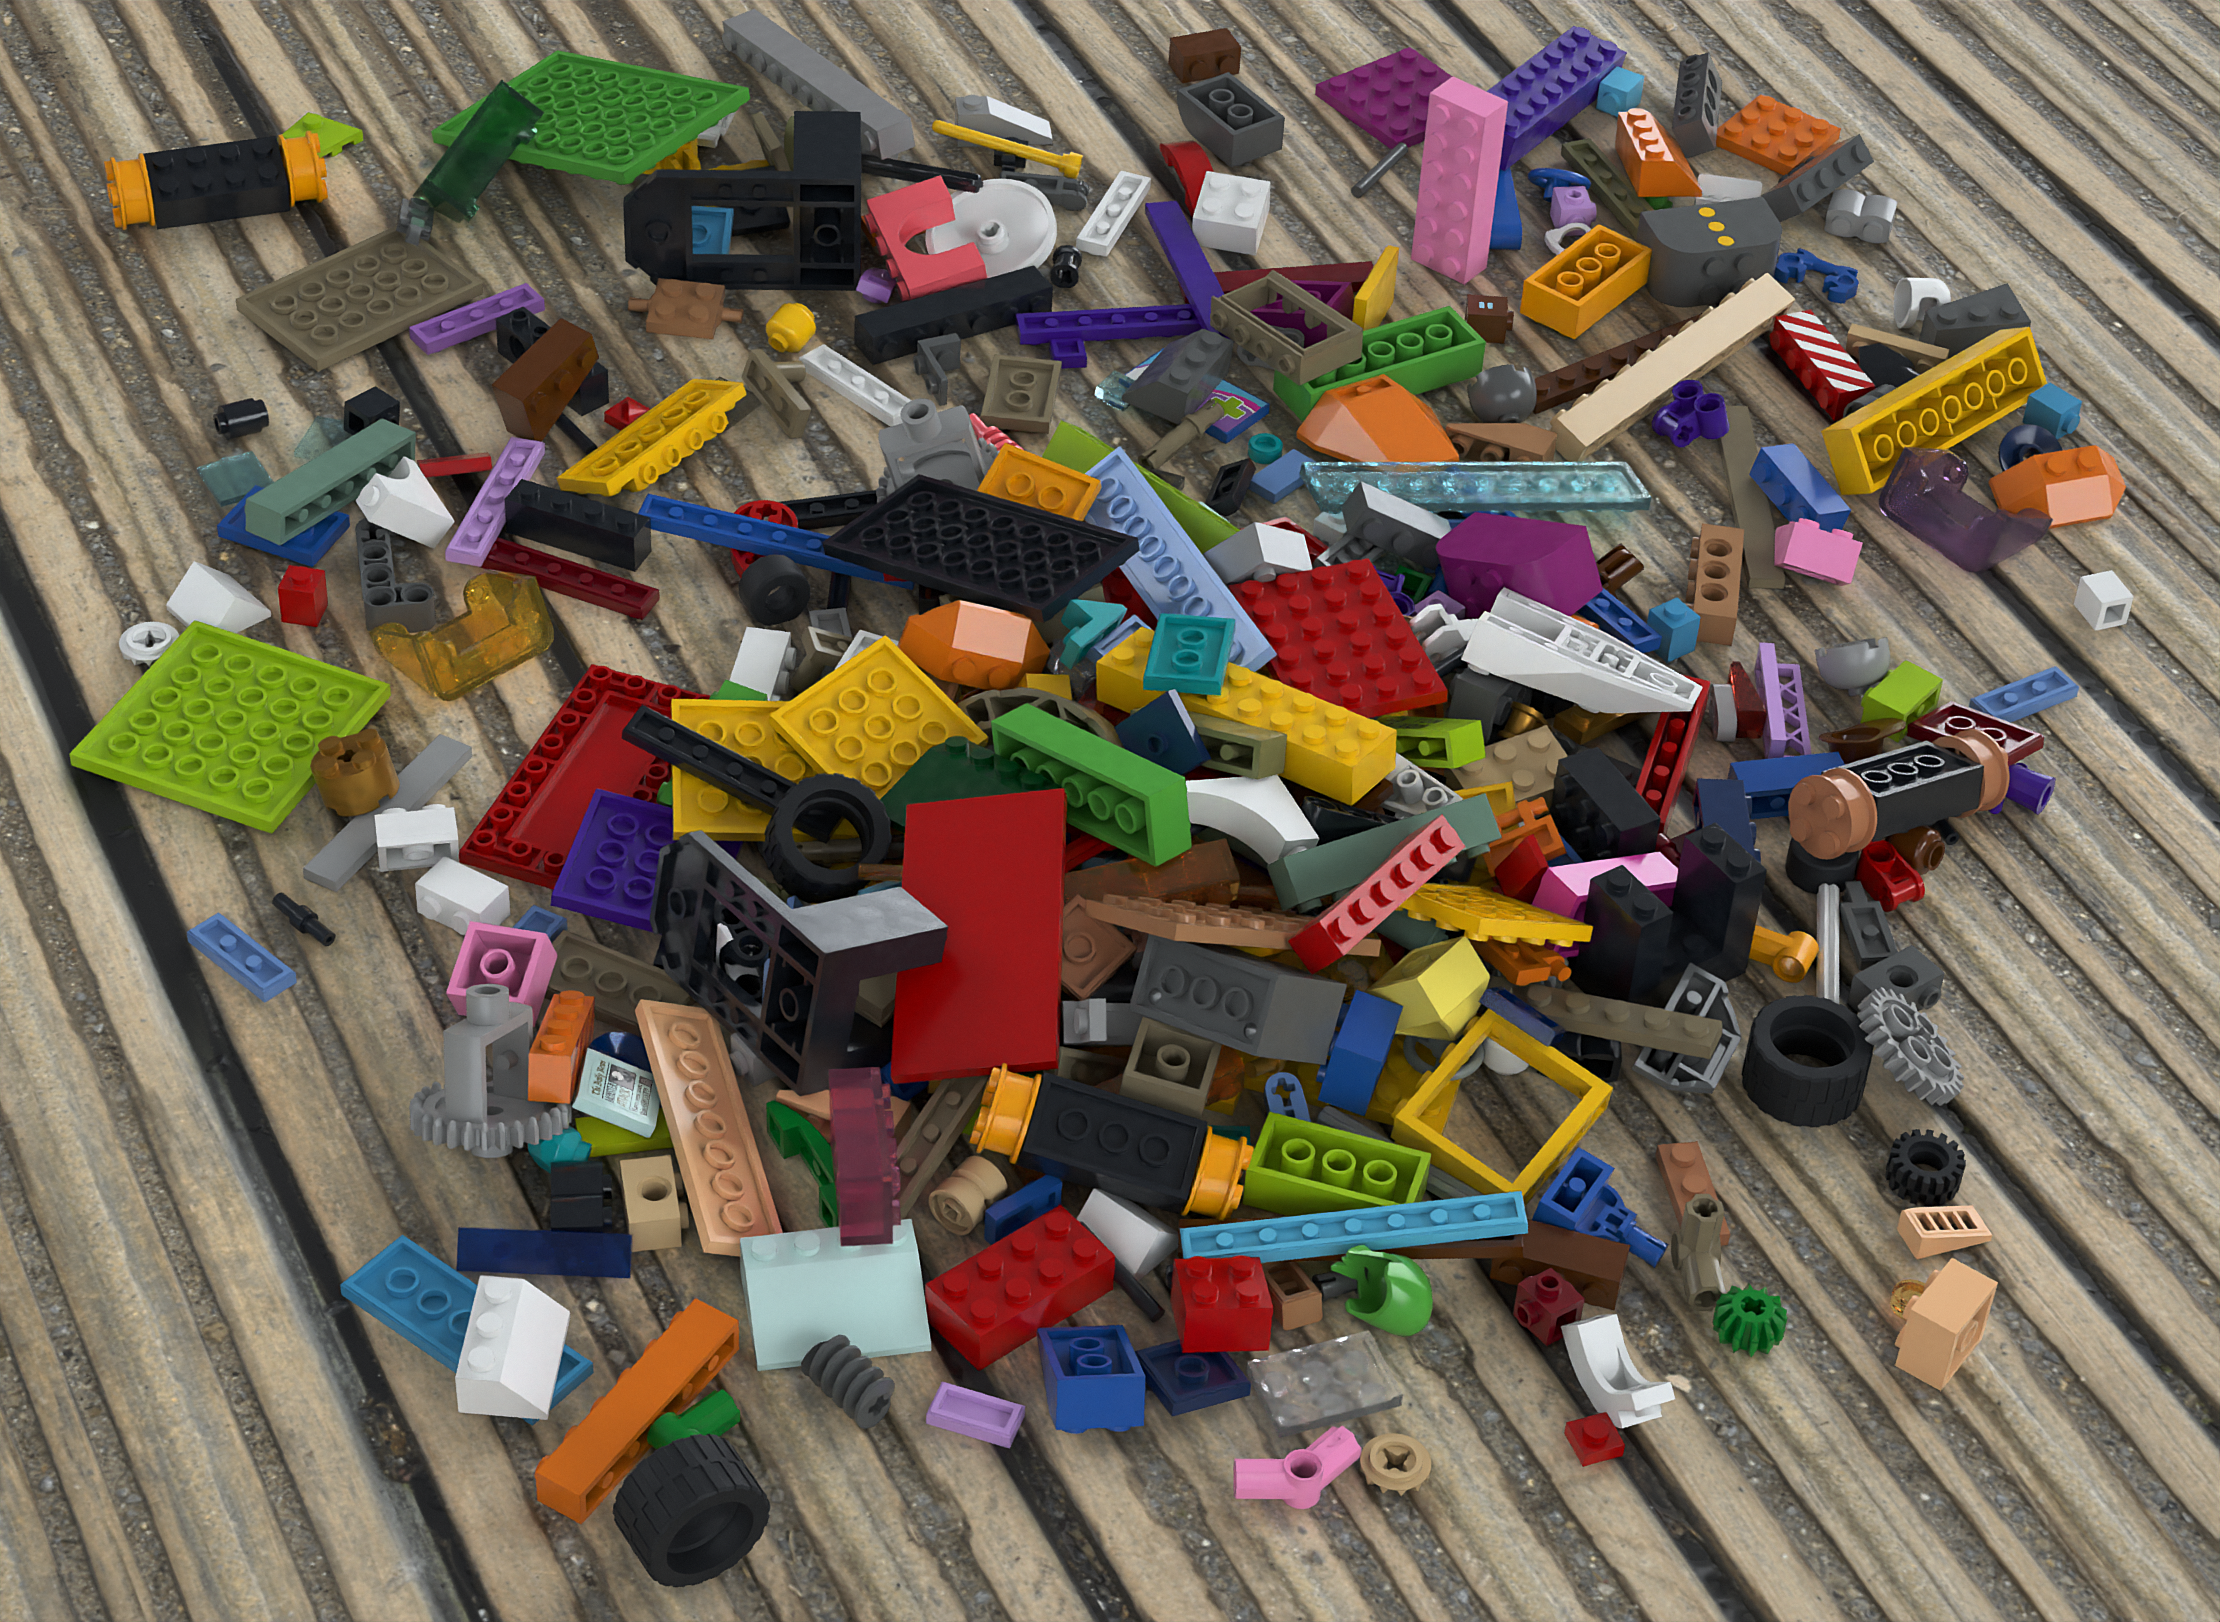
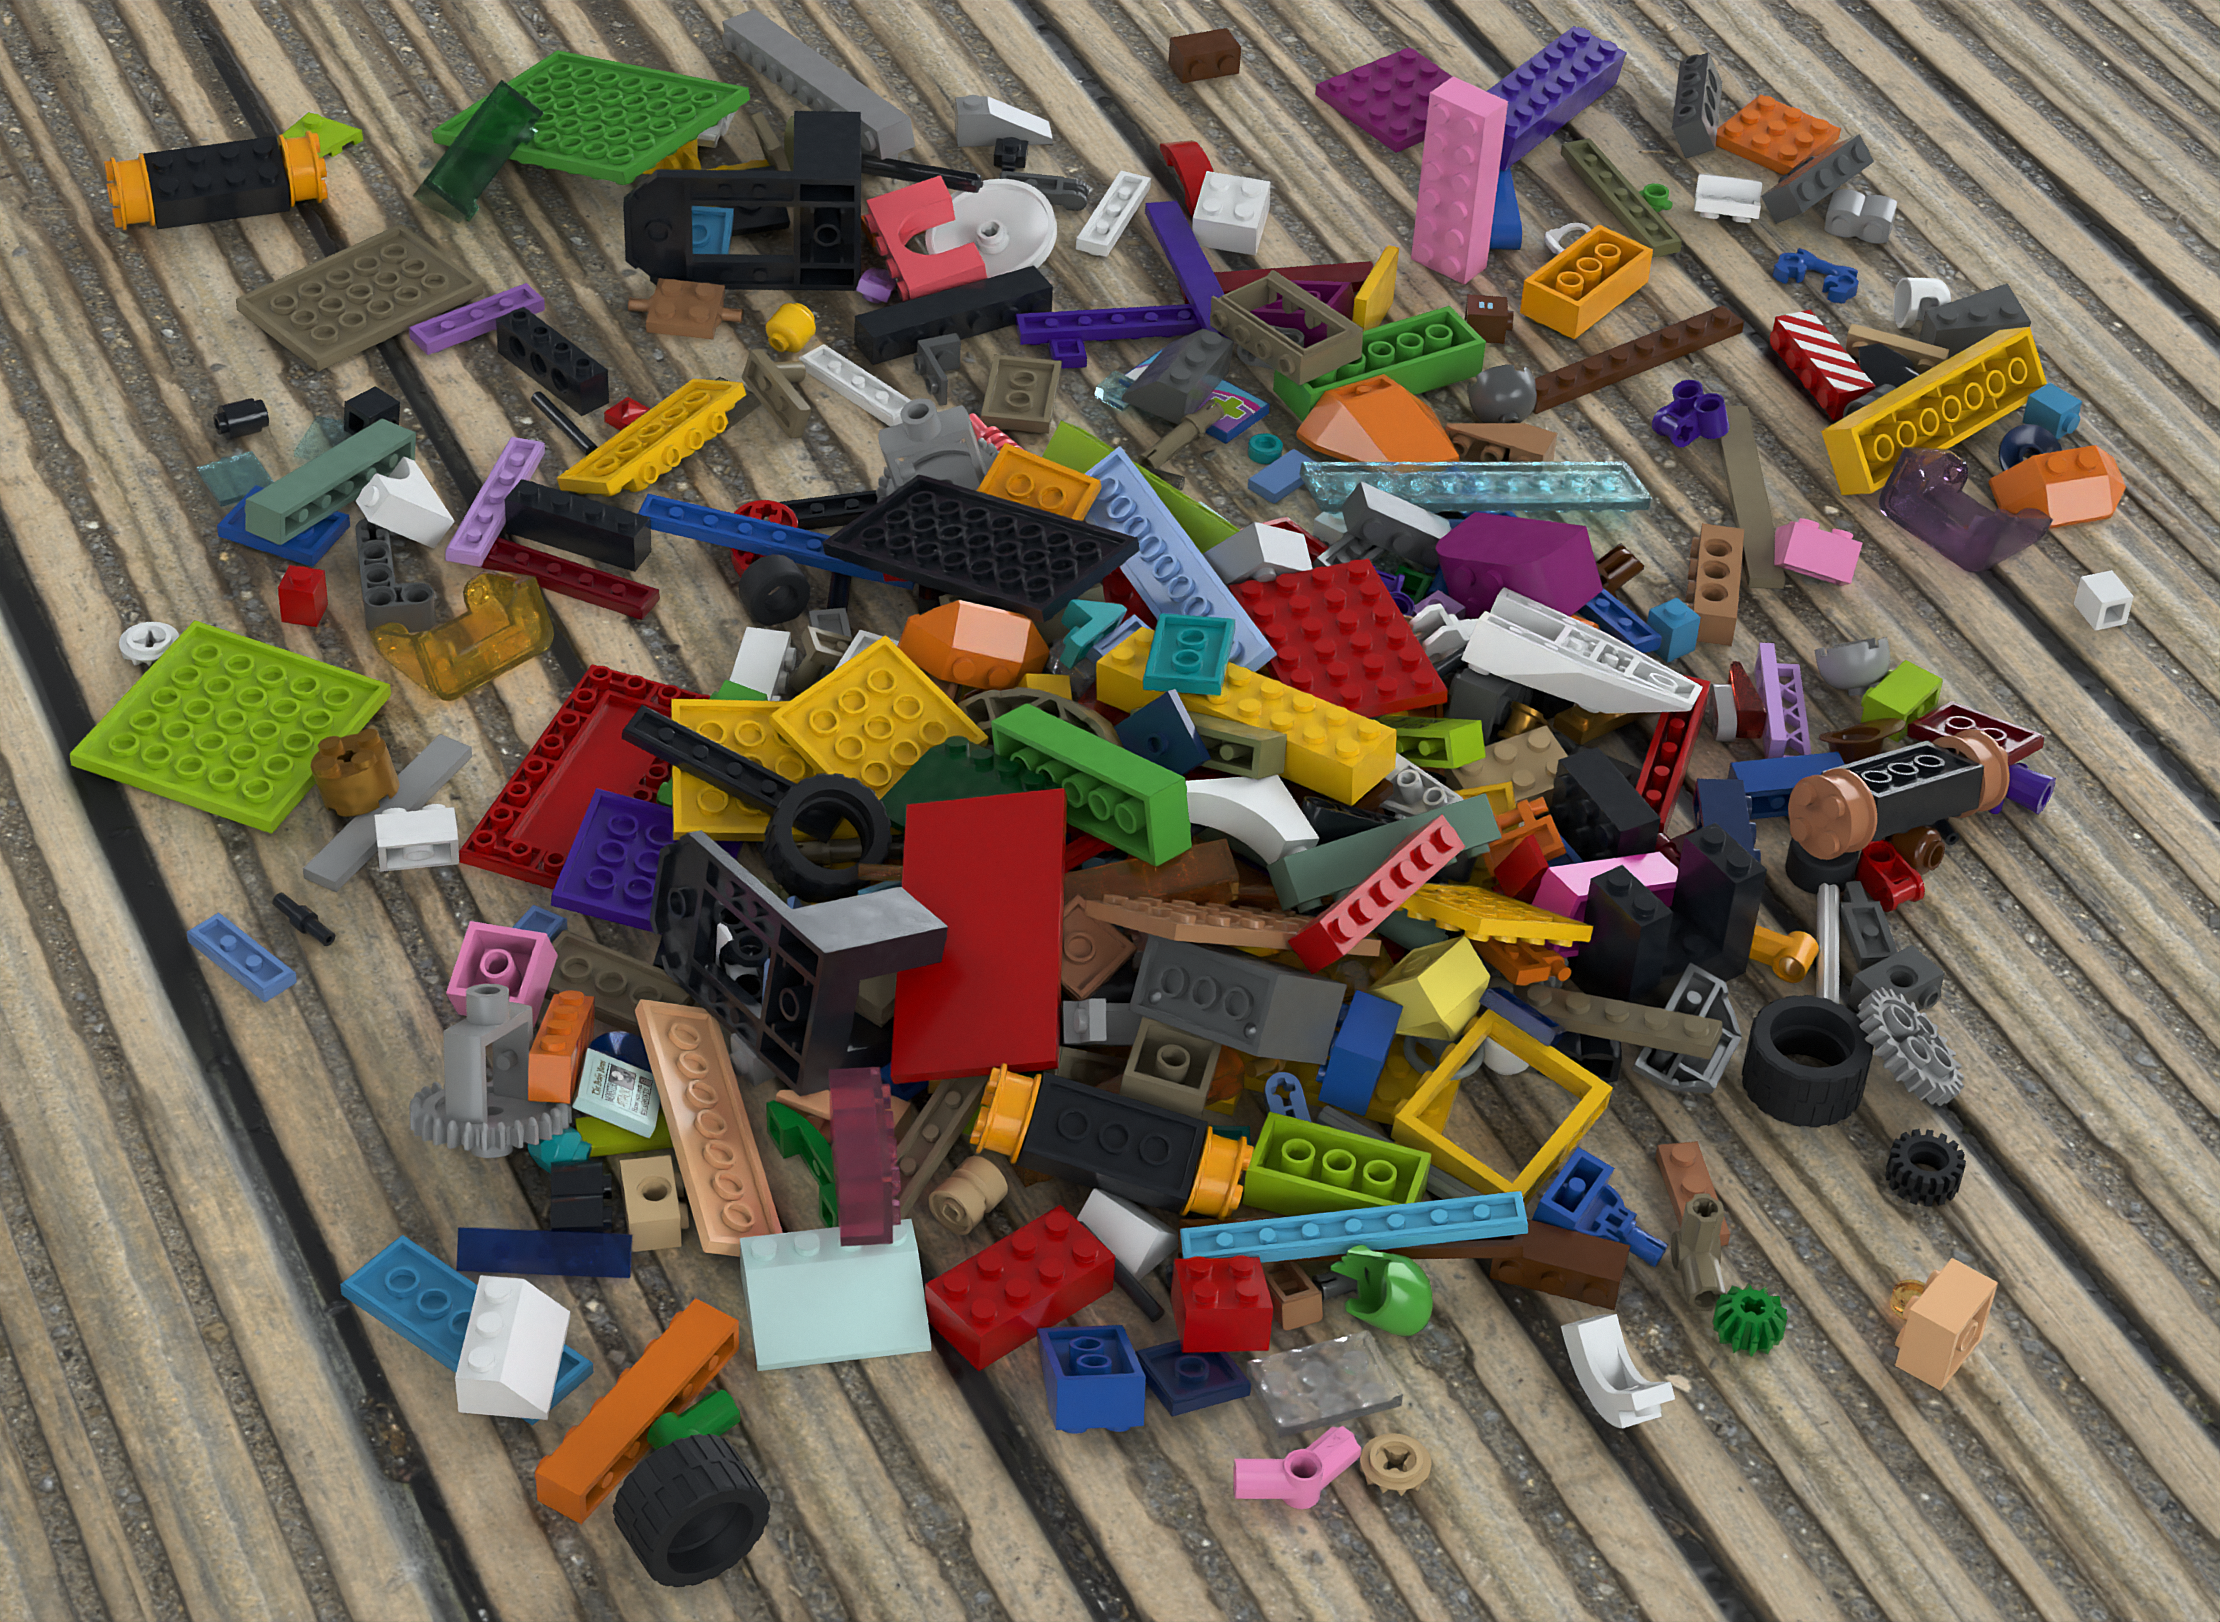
white slope [166,561,271,633] -> none
dark grey hinge [396,198,434,246] -> none
white brick [415,856,510,935] -> none
red tile [417,452,492,478] -> none
reddish brown wedge [492,318,599,442] -> none
dark grey piece [801,1335,895,1429] -> none
lavender tile [926,1382,1025,1449] -> none
yellow piece [932,120,1083,179] -> none
blue plate [984,1175,1062,1245] -> none
black bush [1050,245,1082,288] -> none
dark grey brick [1177,72,1285,168] -> none
black plate [1204,458,1256,516] -> none
dark grey bar [1351,143,1408,198] -> none
dark red brick [1513,1268,1585,1346] -> none
blue piece [1528,168,1591,202] -> none
lavender brick [1550,186,1596,236] -> none
tan brick [1550,273,1796,467] -> none
red plate [1564,1412,1625,1467] -> none
medium azure brick [1596,66,1645,117] -> none
orange slope [1615,108,1702,197] -> none
dark grey brick [1636,197,1782,308] -> none
blue brick [1749,443,1851,533] -> none
light nougat slope [1897,1205,1992,1260] -> none
medium blue tile [1969,666,2079,723] -> none

